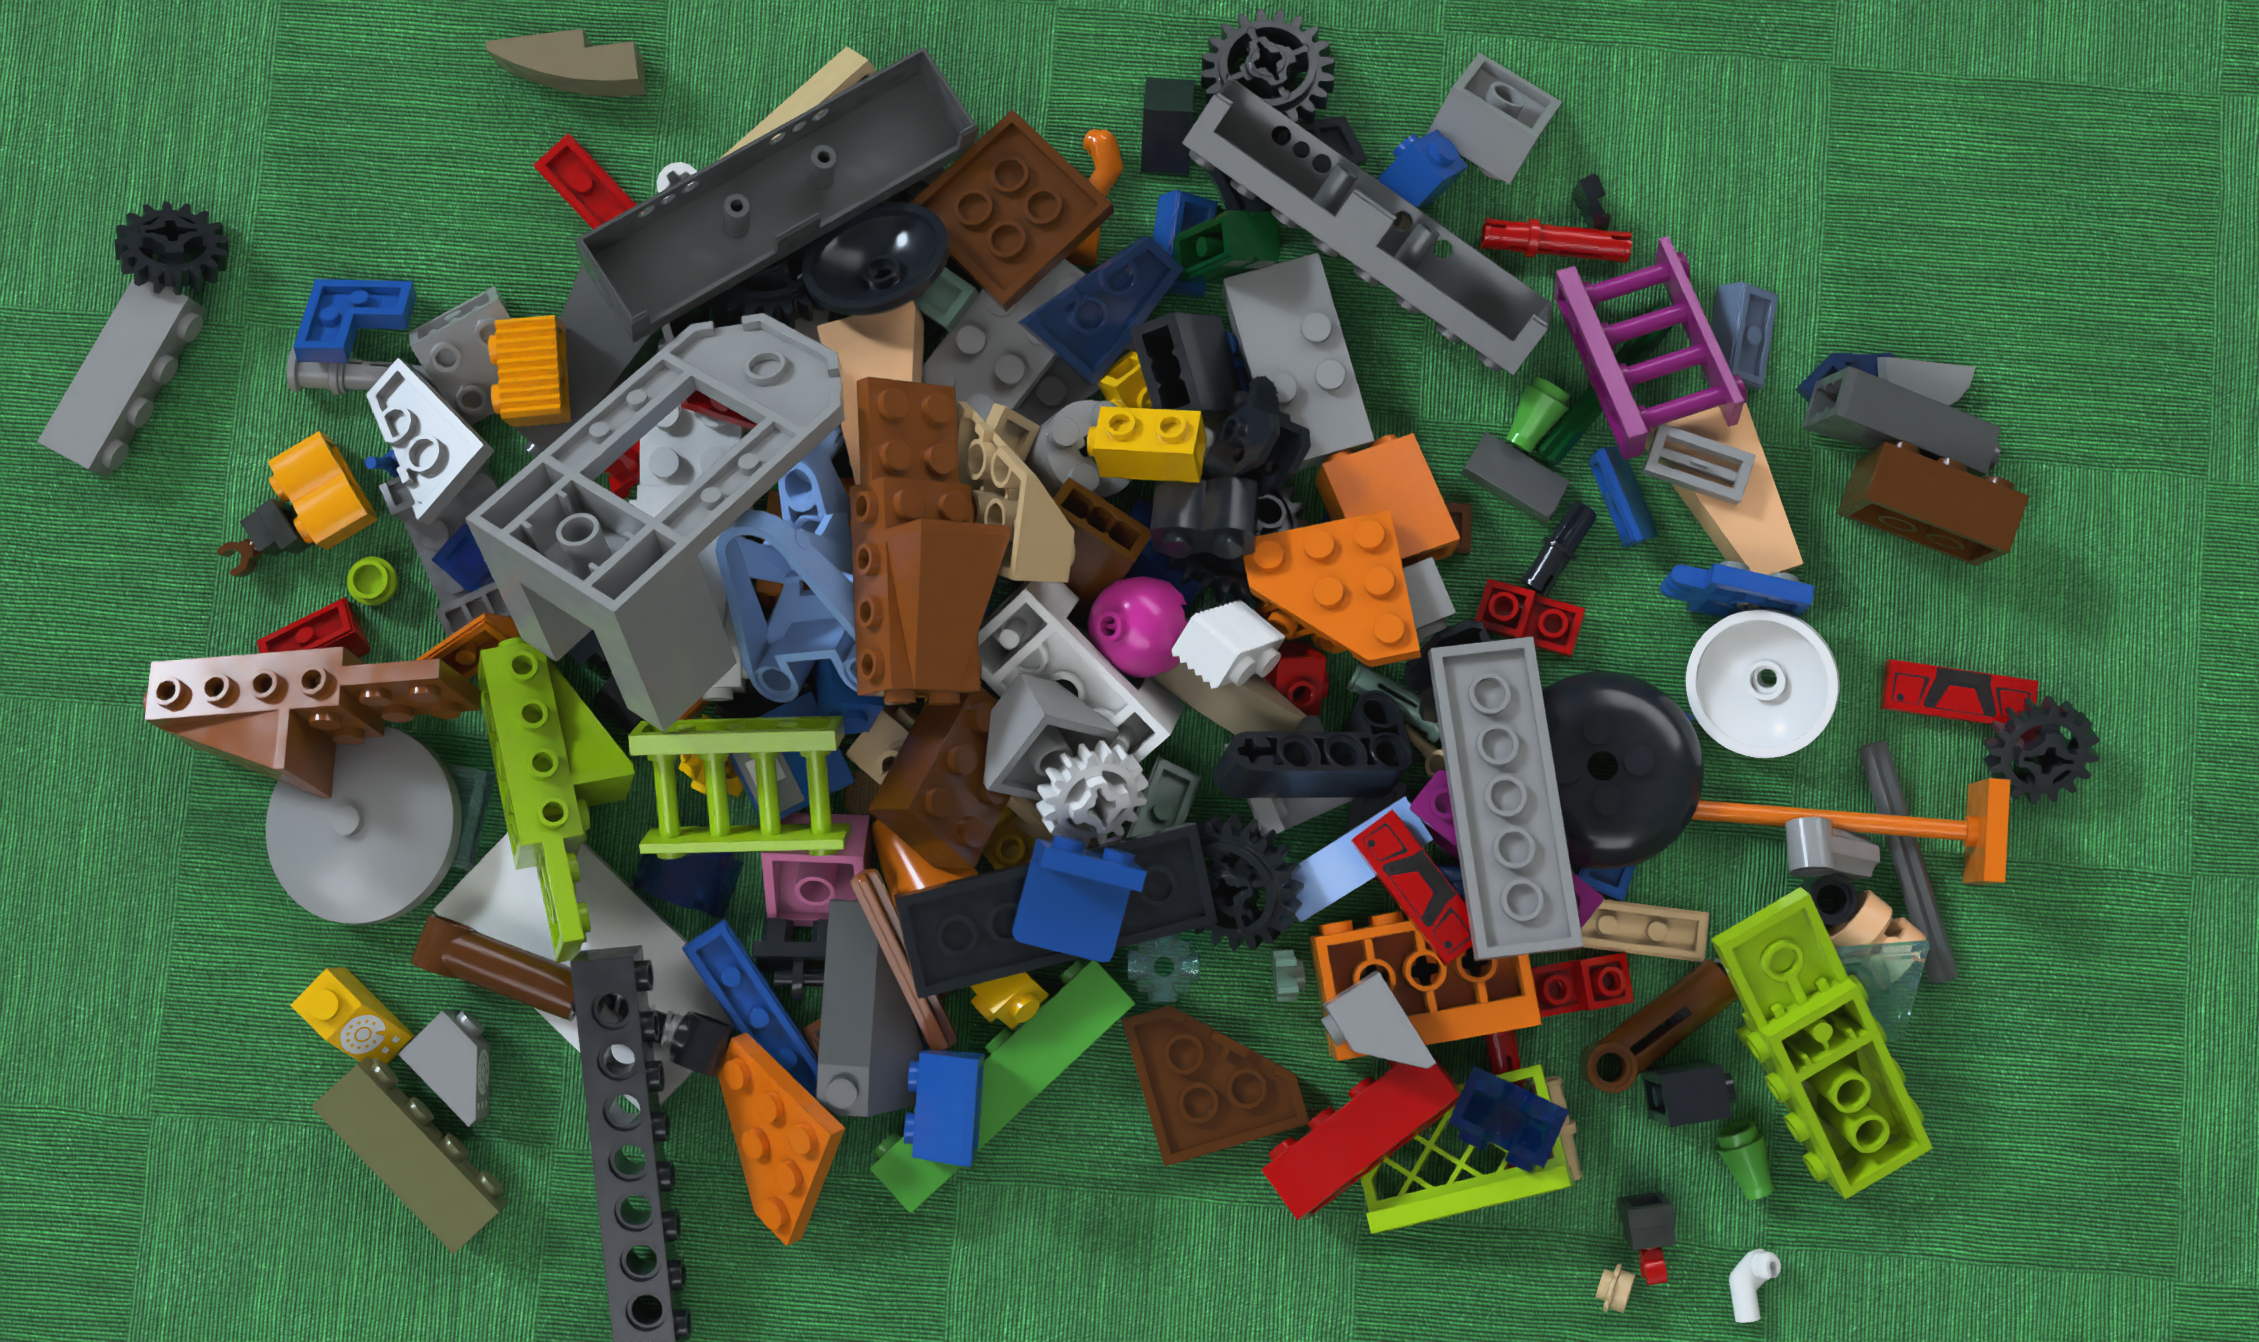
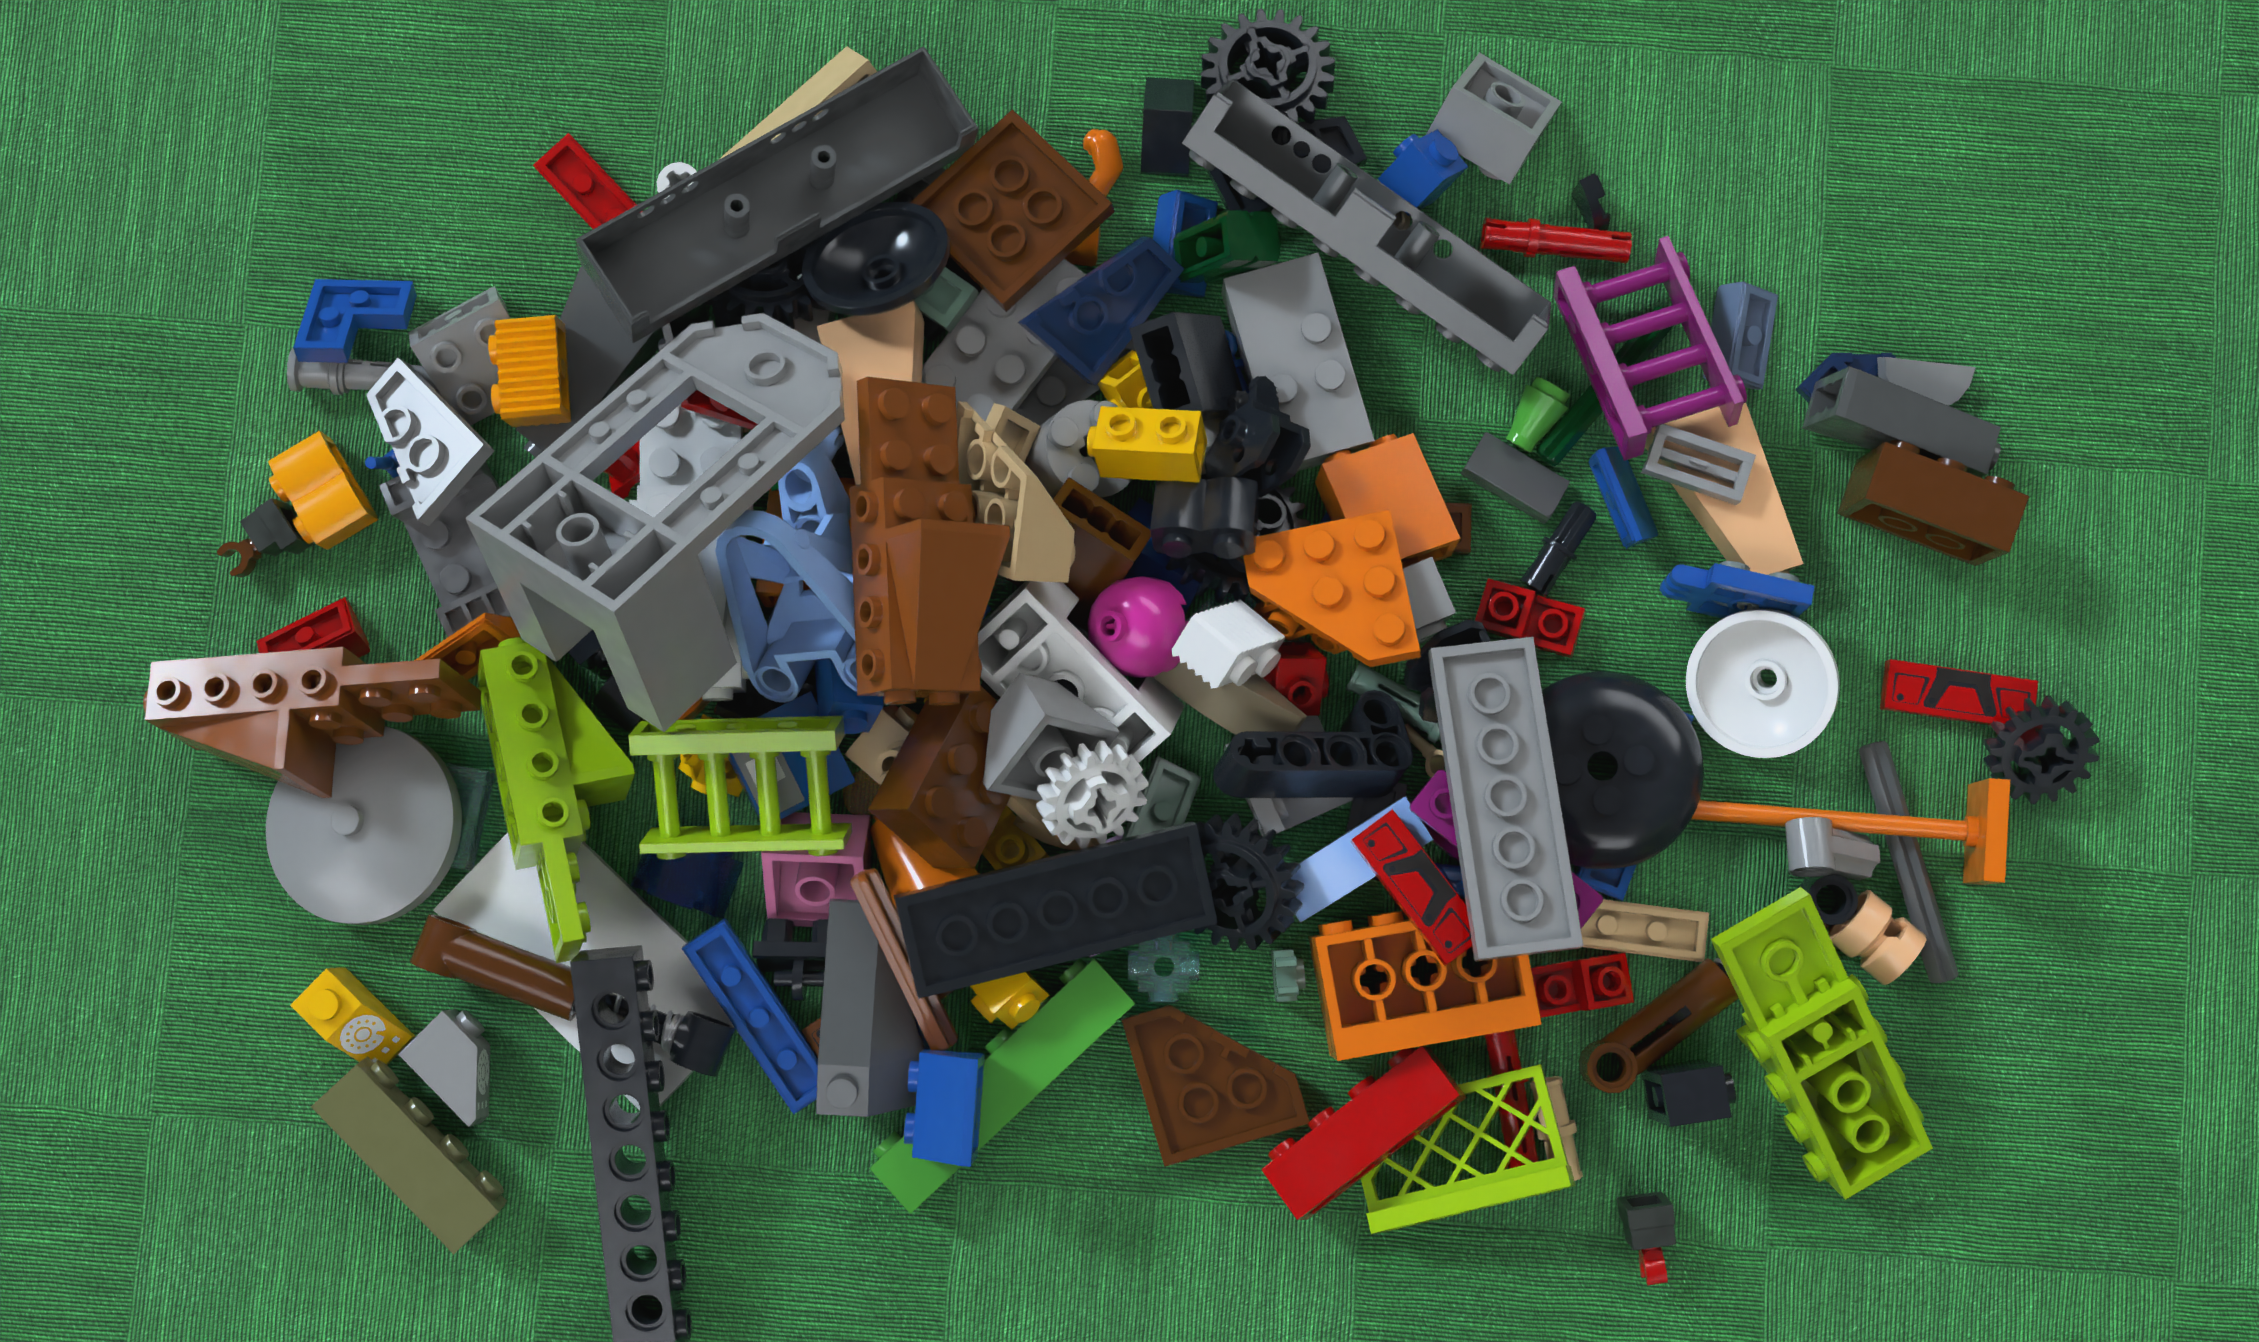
light grey brick [37,277,207,478] -> none
black gear [115,201,229,295] -> none
lime plate [347,556,398,606] -> none
clear blue plate [431,522,491,593] -> none
dark tan slope [486,29,647,97] -> none
orange plate [718,1032,846,1246] -> none
blue bracket [1012,835,1147,962] -> none
light grey slope [1321,971,1436,1069] -> none
clear blue cylinder [1448,1066,1569,1174] -> none
tan plate [1595,1264,1636,1314] -> none
bright green cone [1715,1120,1775,1200] -> none
white arm [1729,1249,1781,1323] -> none
clear light blue wing [1835,940,1930,1041] -> none

